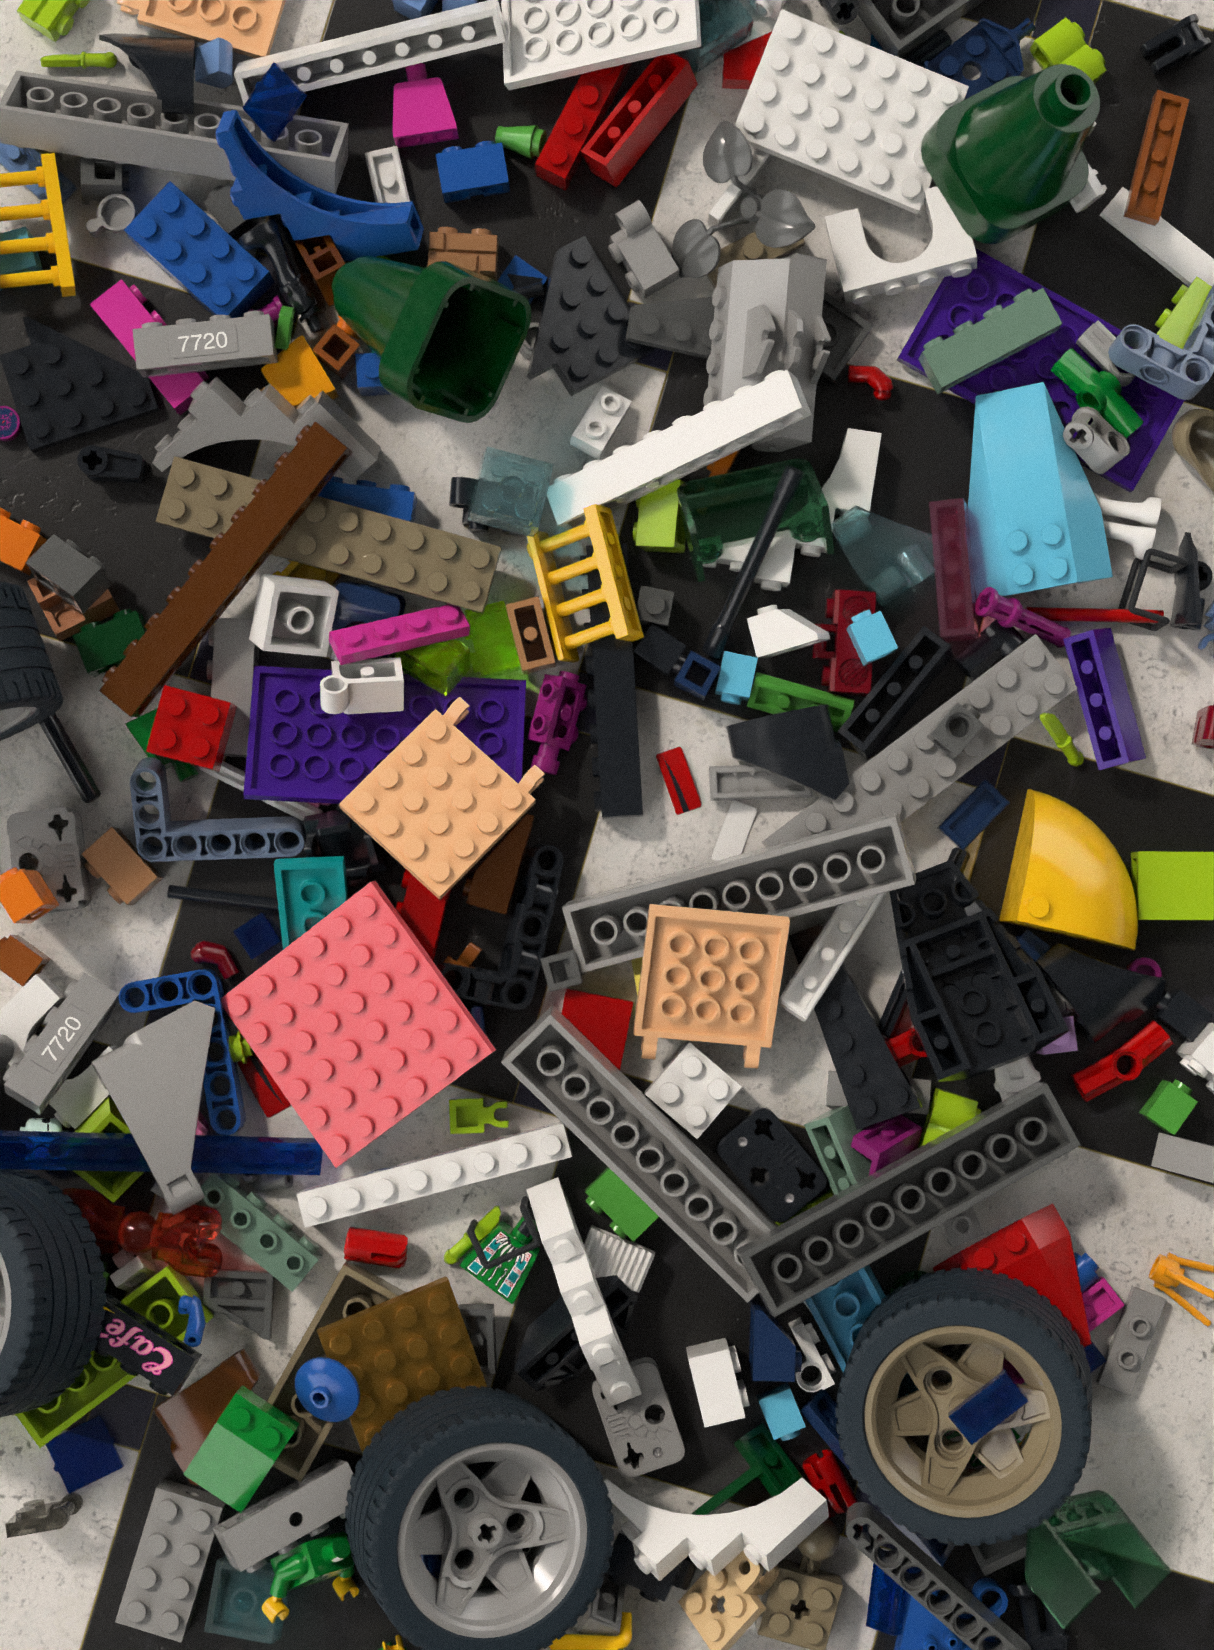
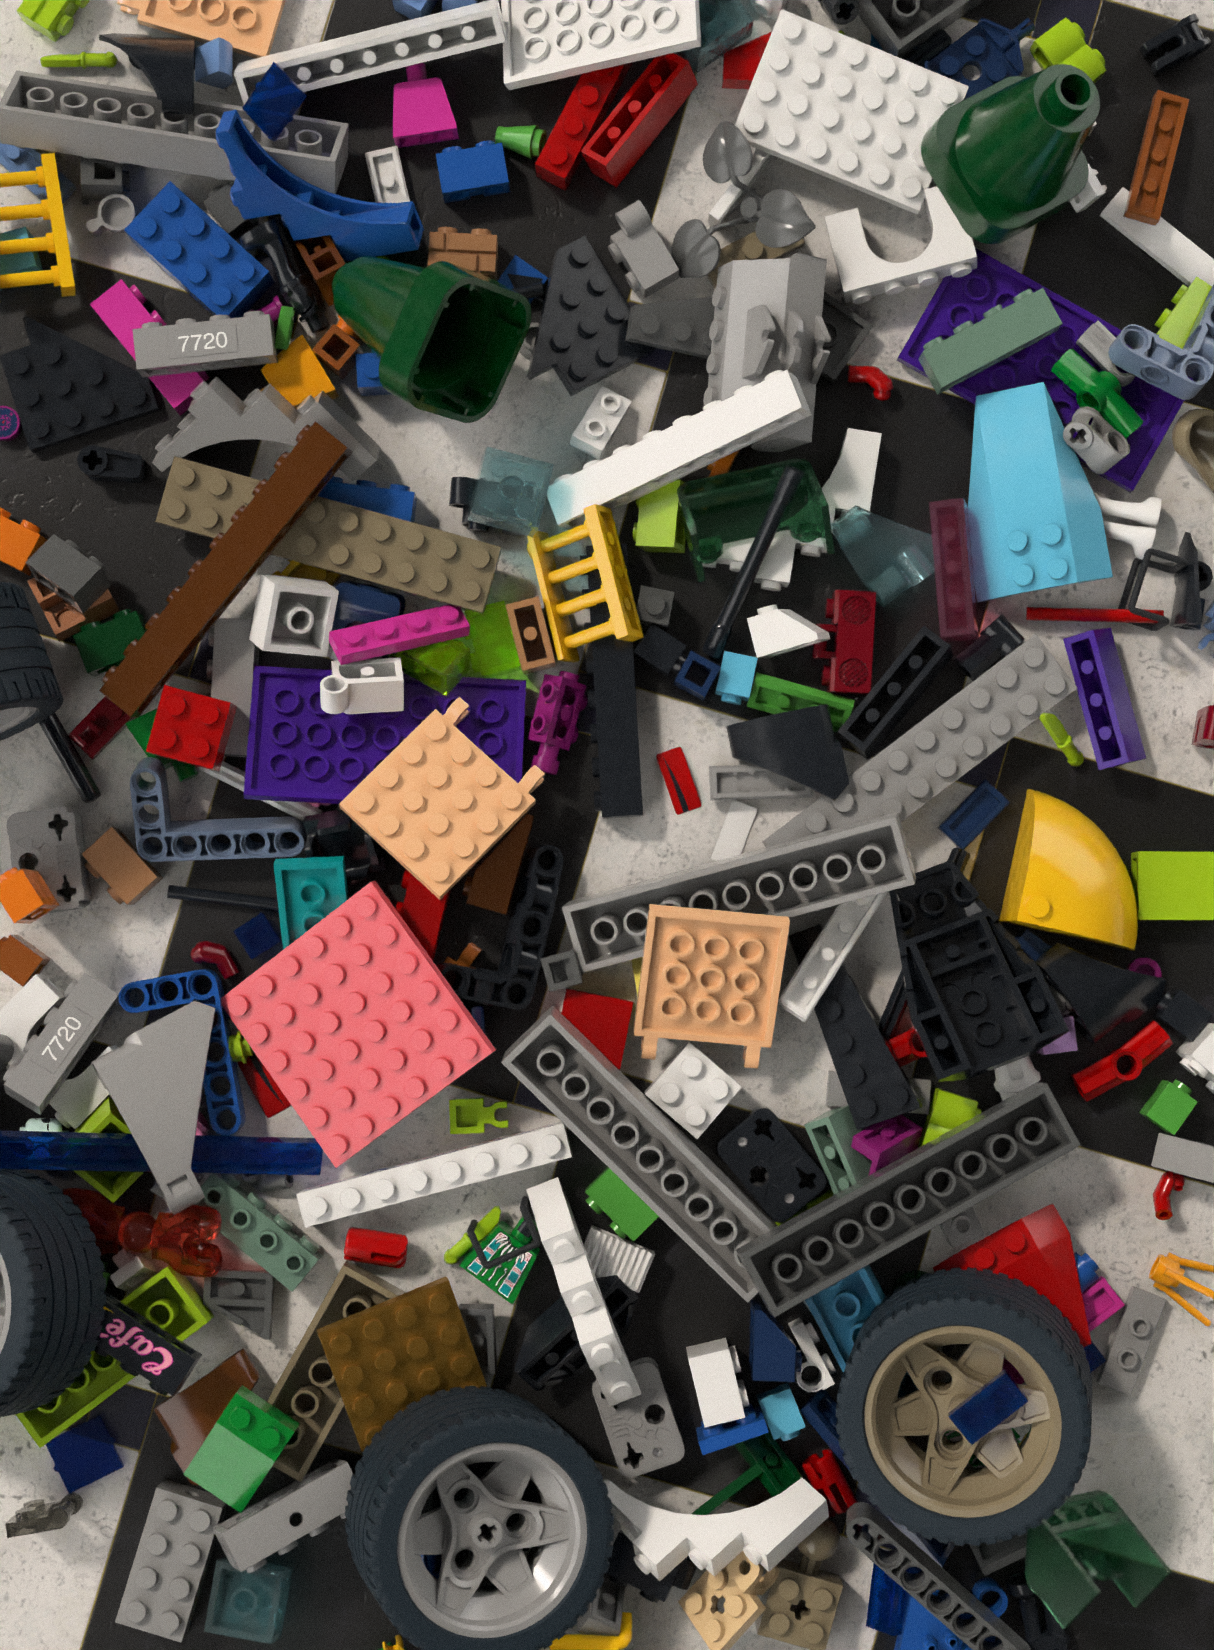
blue arm [178,1295,206,1347] -> none
green torso [262,1531,359,1623] -> none
blue dish [295,1357,360,1422] -> none
medium azure brick [846,609,898,666] -> none
dark grey brick [926,702,984,759] -> none
magenta pin [975,587,1071,648] -> none
none -> dark red plate [68,696,135,760]
none -> blue plate [696,1404,769,1455]
none -> red arm [1153,1171,1185,1220]

